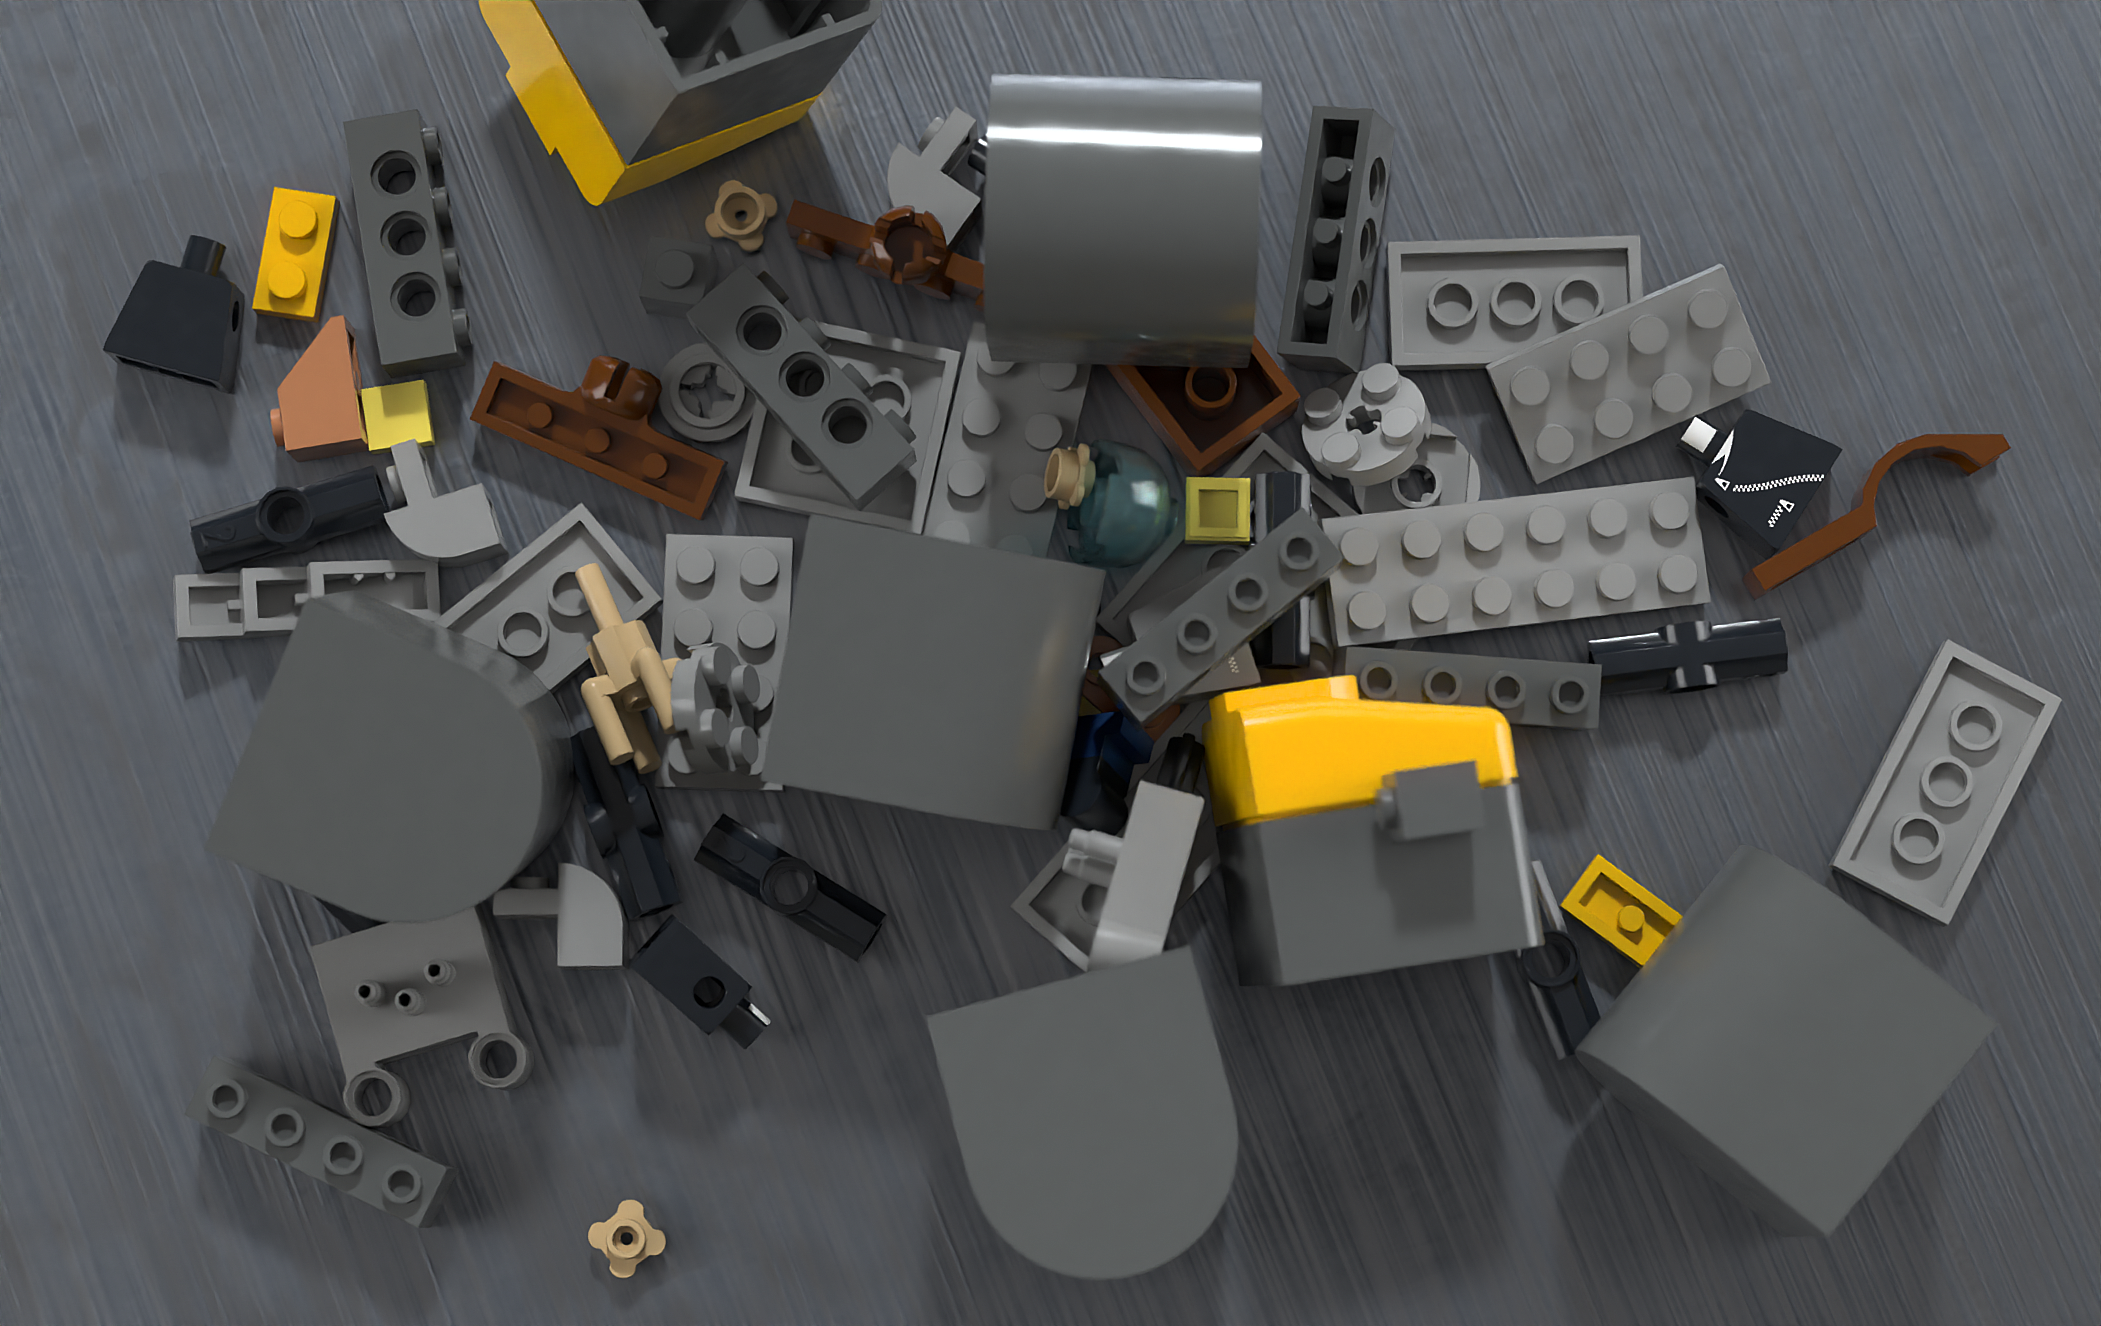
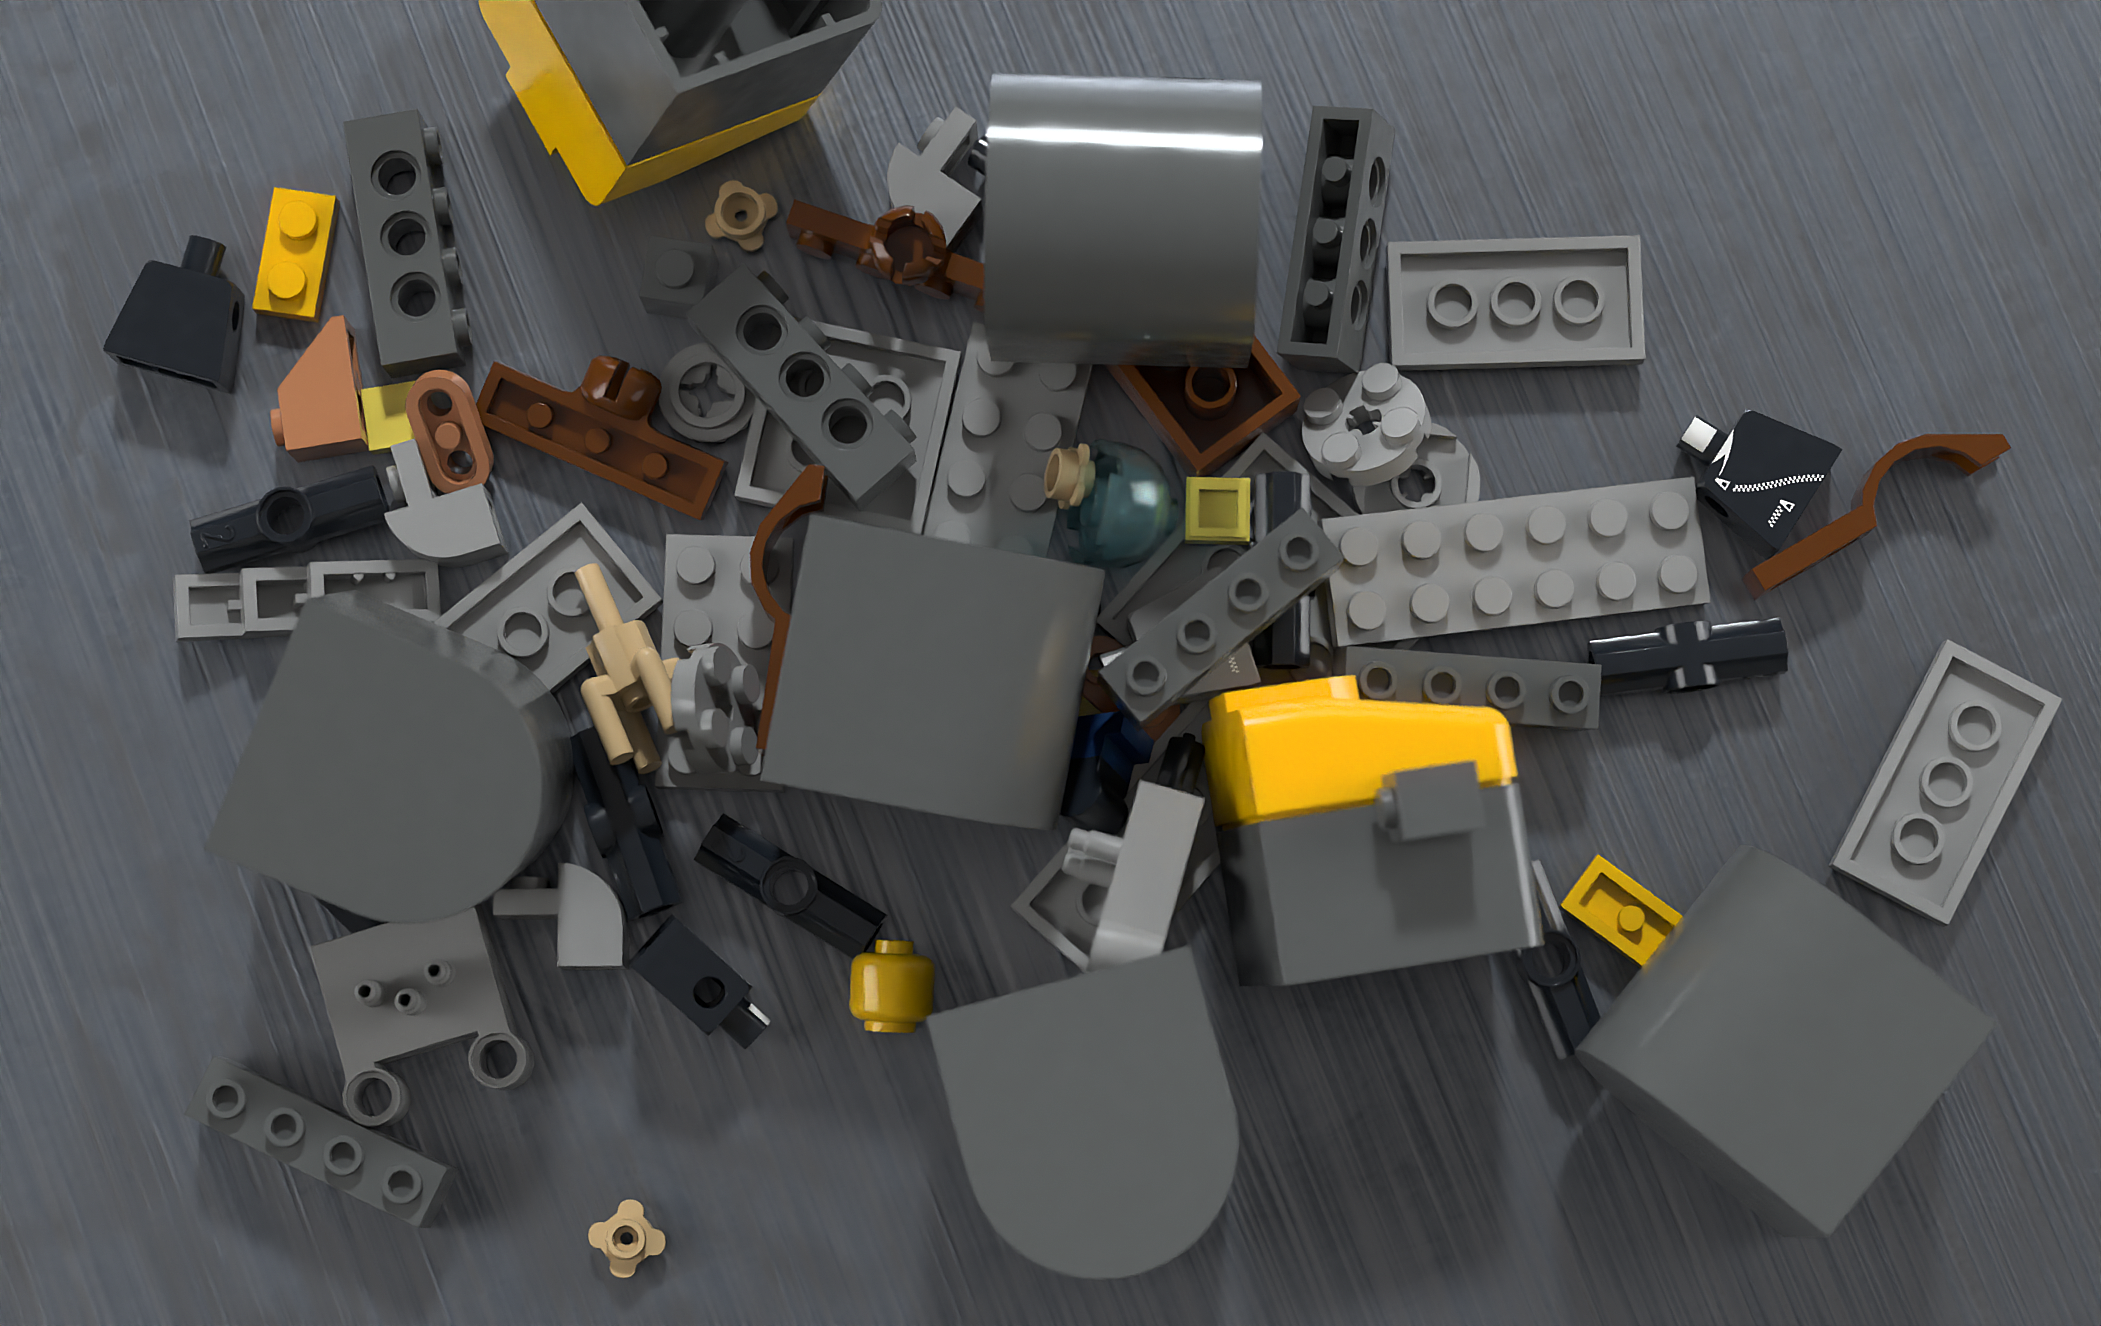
light grey plate [1485,264,1772,484] -> none
none -> nougat plate [405,370,494,494]
none -> reddish brown piece [750,464,829,756]
none -> yellow head [849,939,935,1033]

